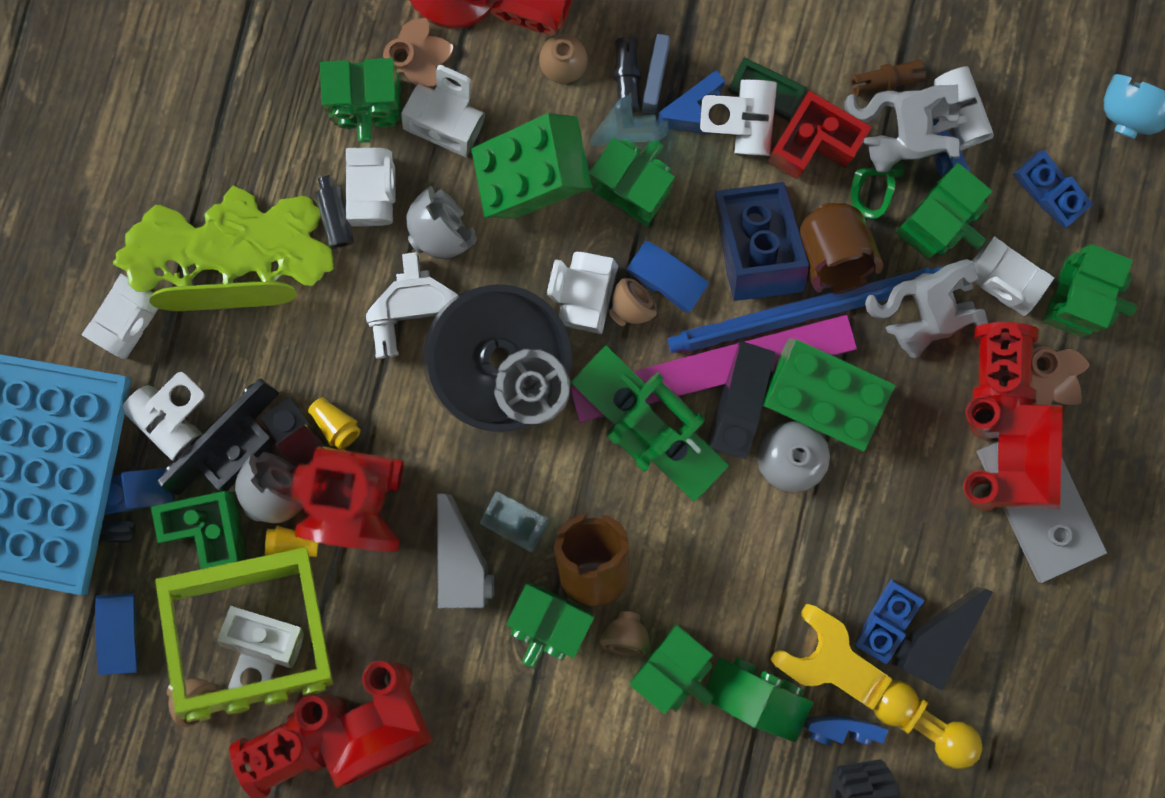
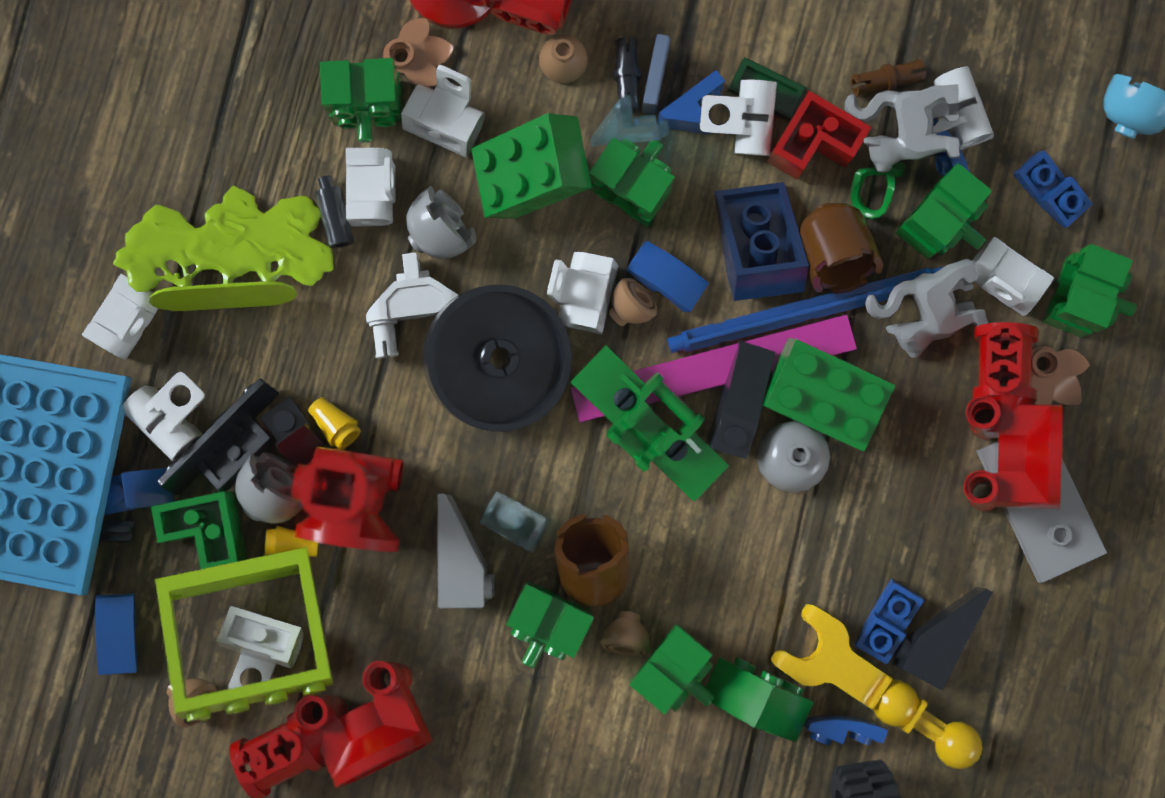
light grey cylinder [494,349,570,424] -> none

